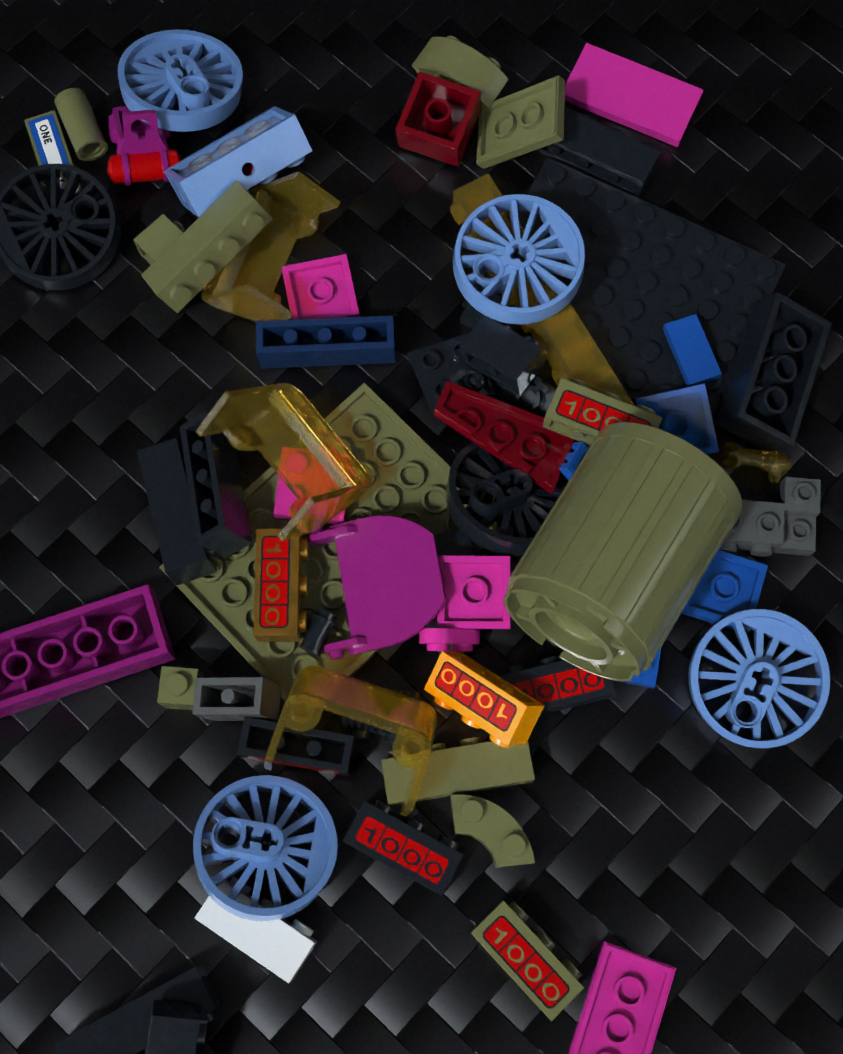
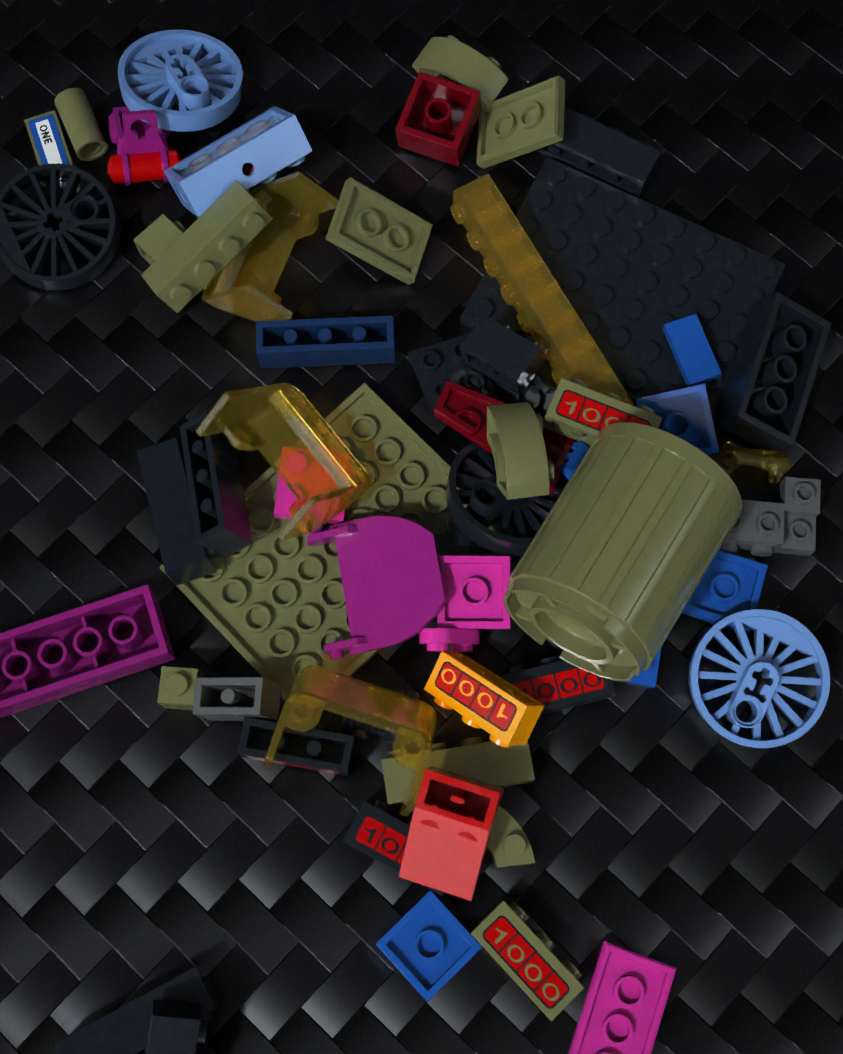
medium blue piece [193,775,338,921] -> none
white brick [195,876,318,983] -> none
brick [253,529,309,642] -> none
dark pink plate [281,254,360,320] -> none
black pin [299,608,337,657] -> none
medium blue piece [453,194,585,324] -> none
dark pink tile [565,43,704,147] -> none
none -> olive tile [325,177,433,285]
none -> blue plate [376,890,482,1002]
none -> slope [399,766,504,901]
none -> olive brick [487,402,554,500]

